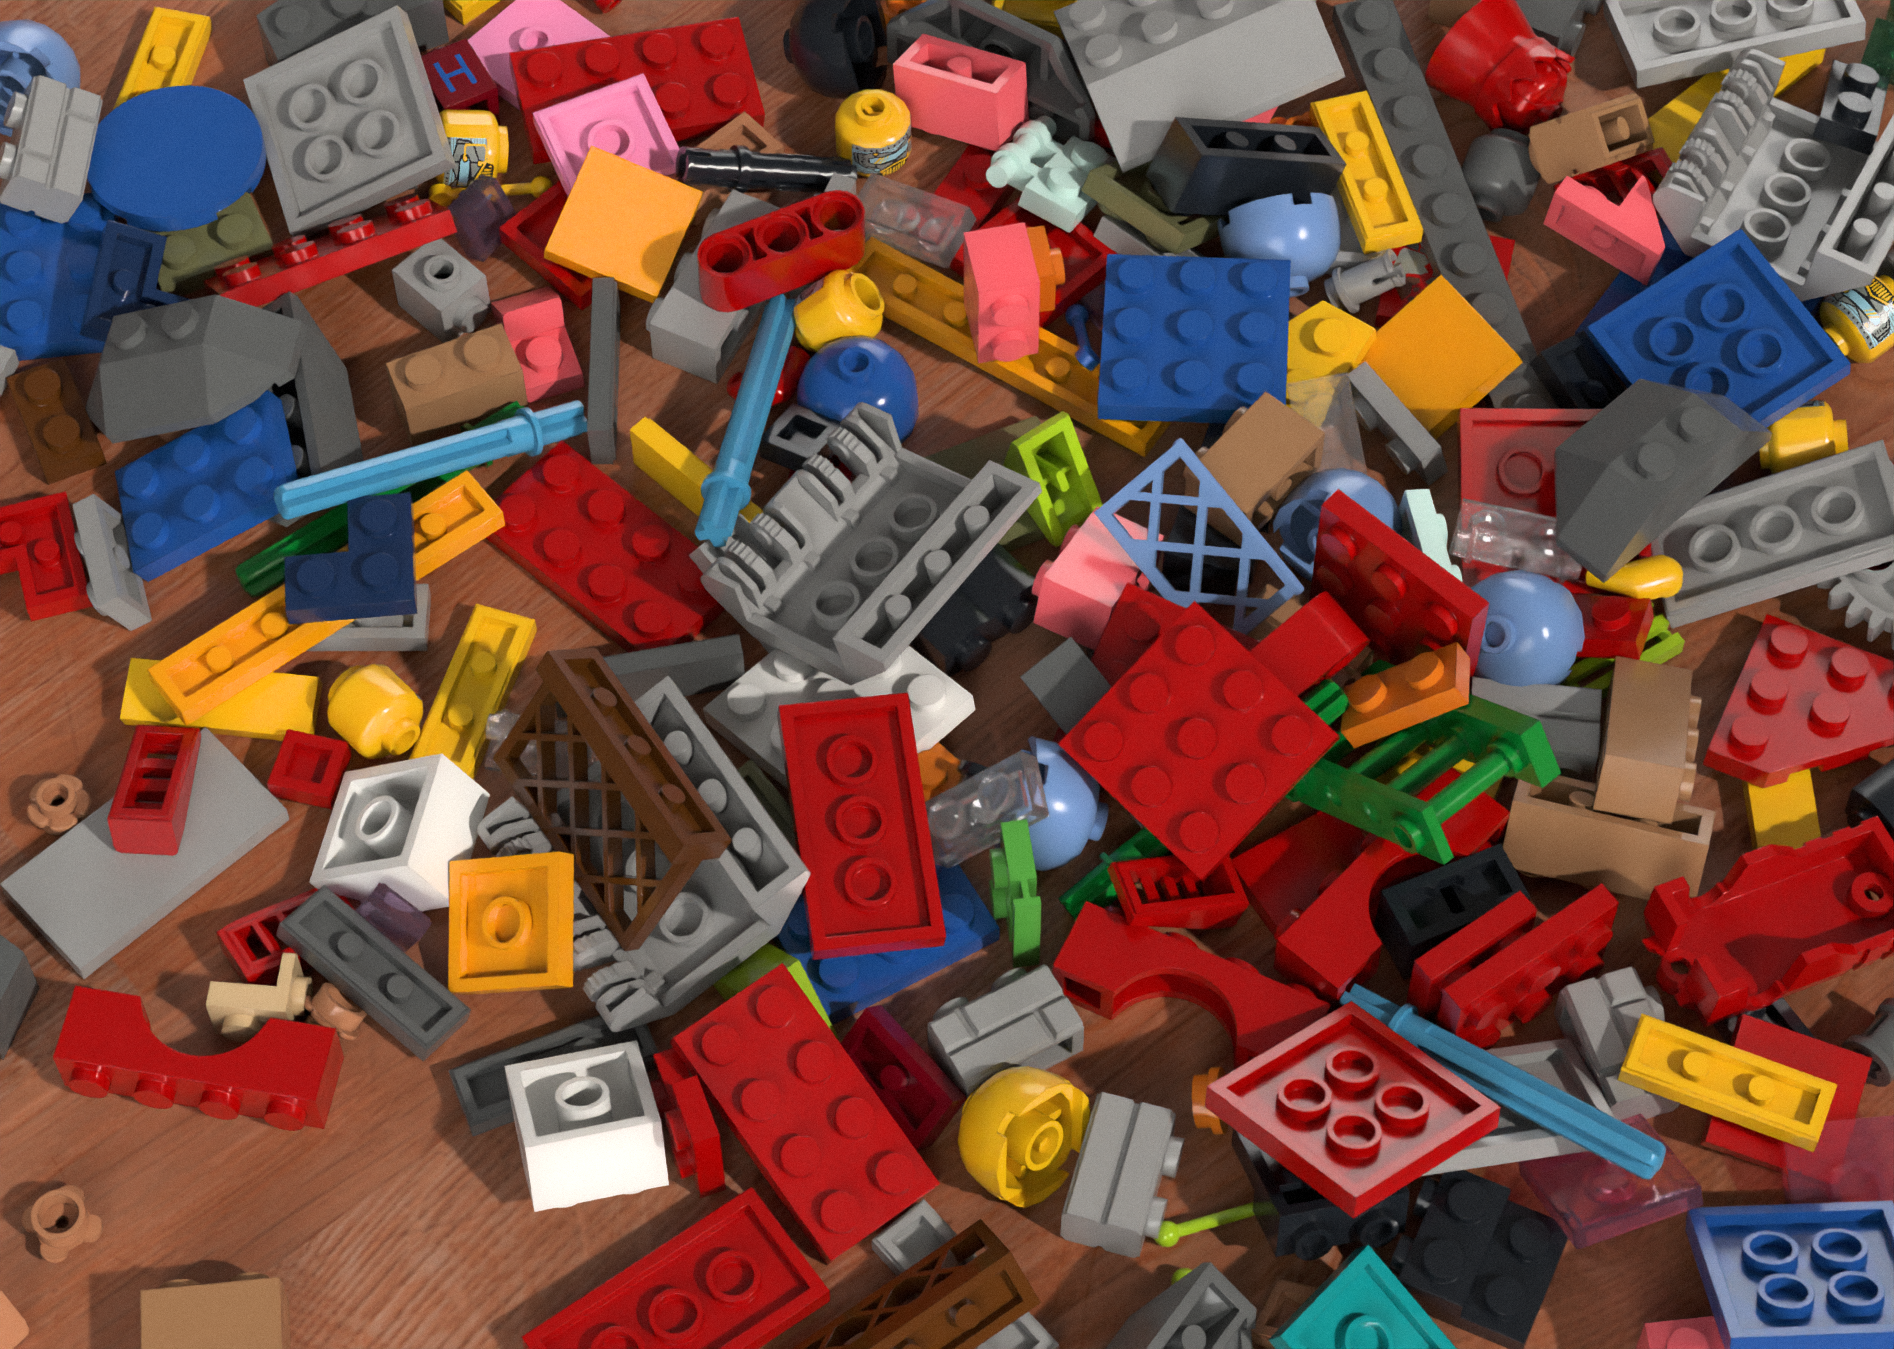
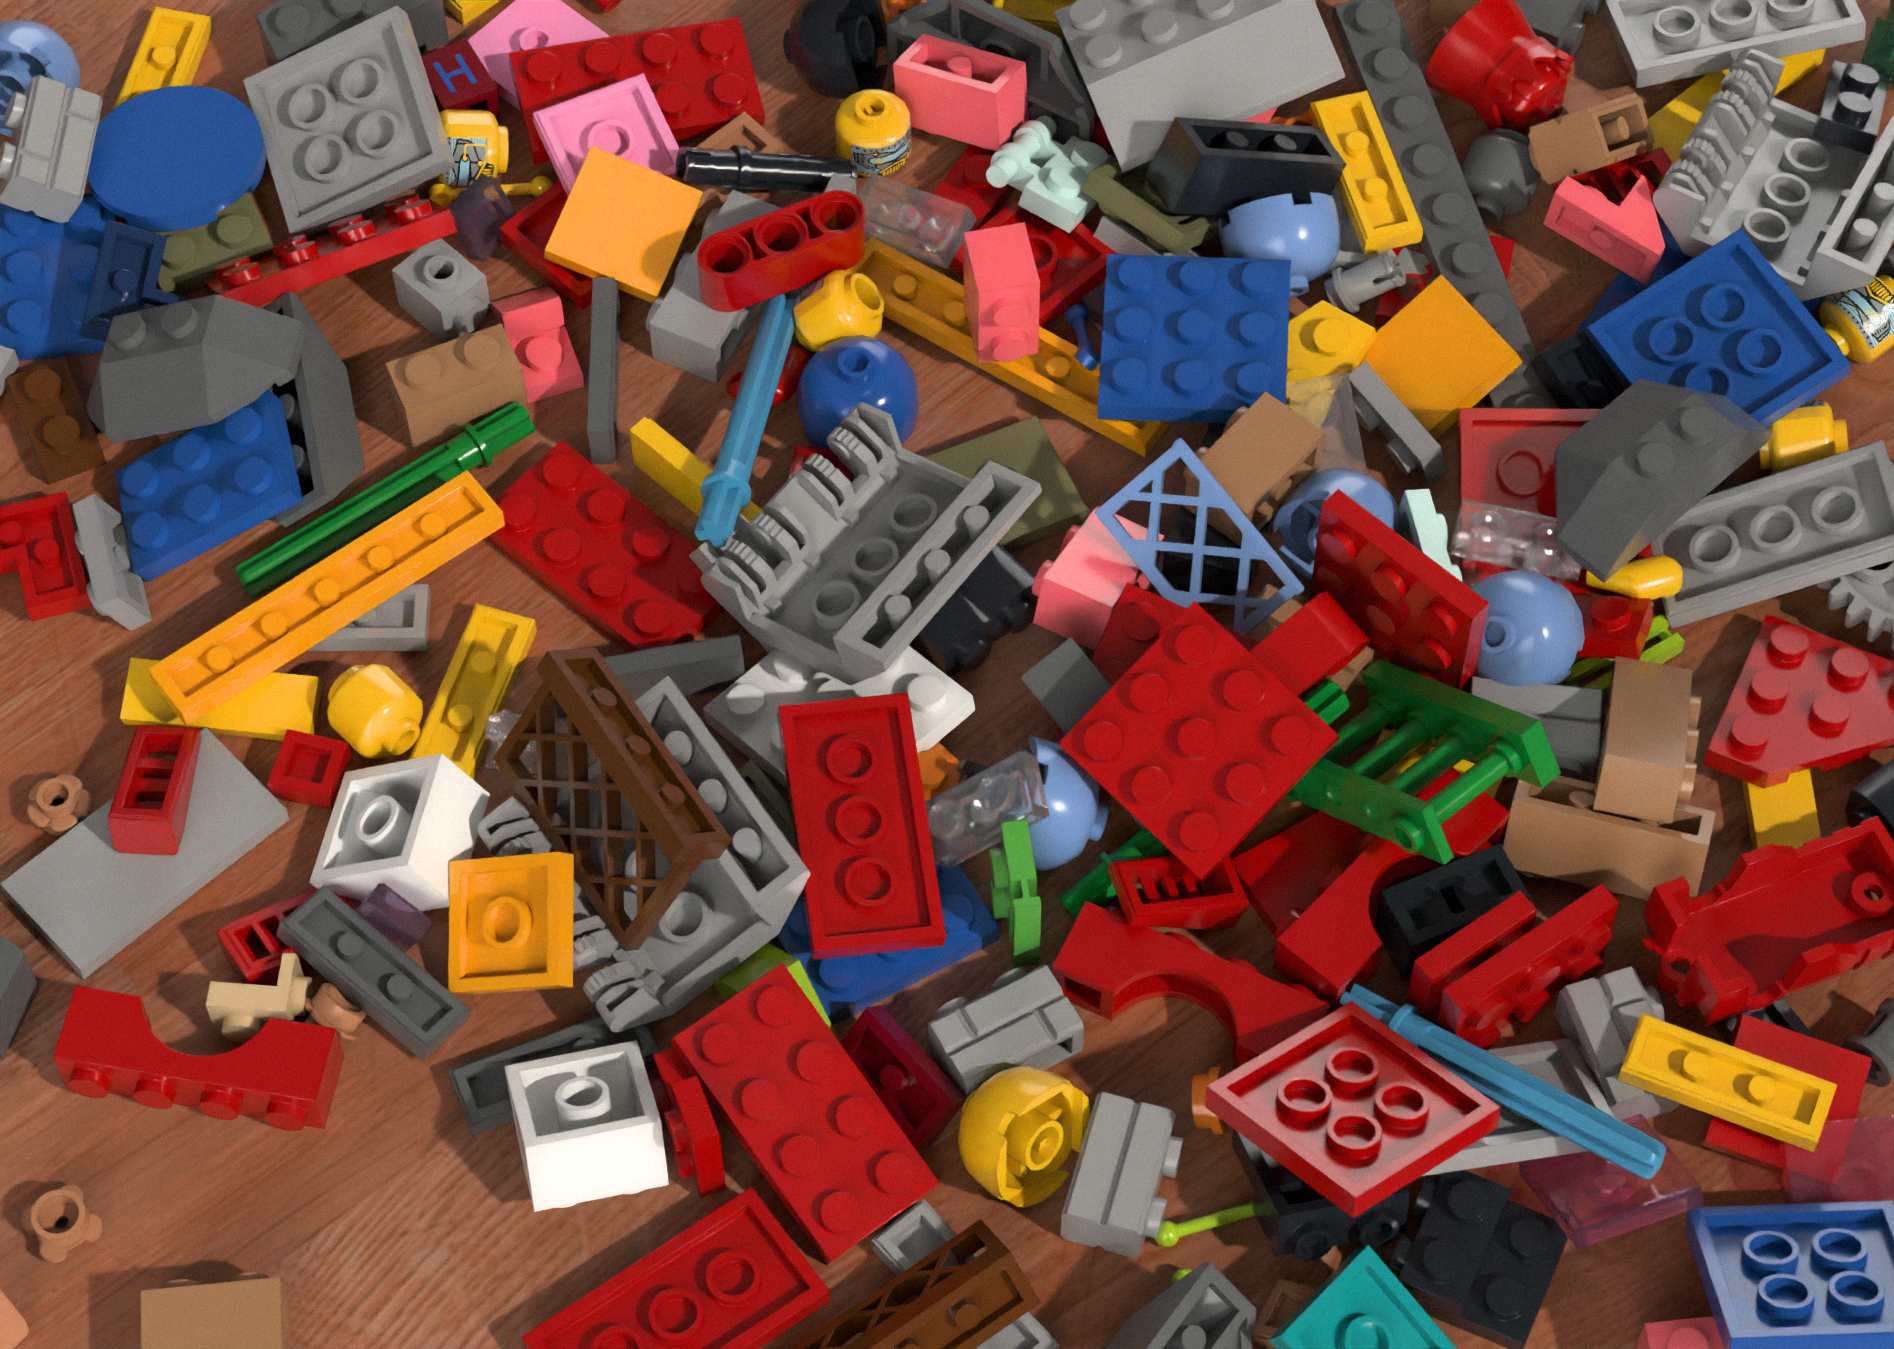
dark azure axle [273,400,588,520] -> none
dark blue plate [284,493,418,624] -> none
black plate [759,403,841,471] -> none
lime slope [1003,411,1103,547] -> none
orange plate [1026,225,1065,312] -> none
orange plate [1341,642,1470,748] -> none

